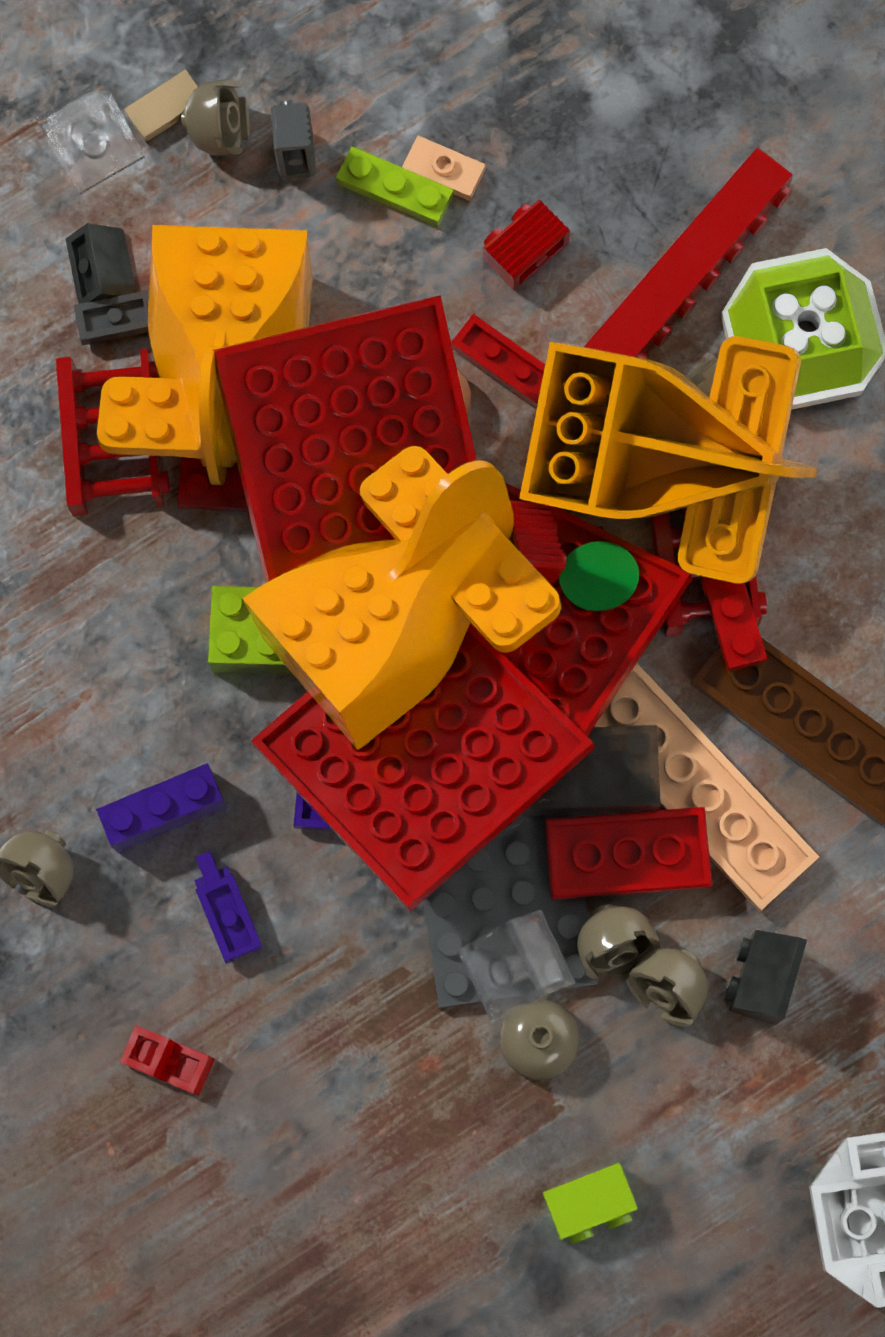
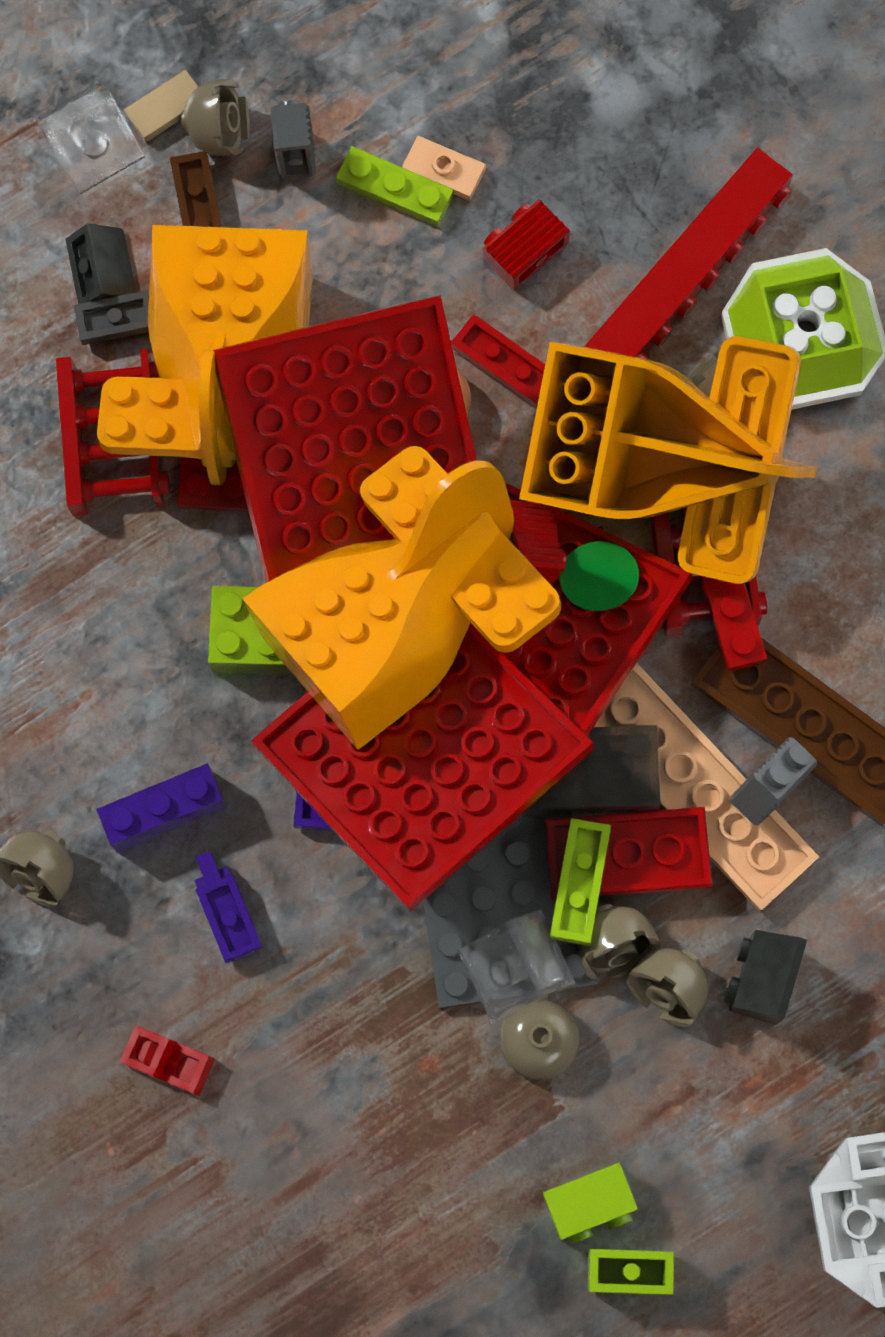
none -> reddish brown plate [170,151,222,227]
none -> lime plate [550,818,611,946]
none -> lime brick [587,1249,674,1295]
none -> dark grey brick [730,737,817,826]

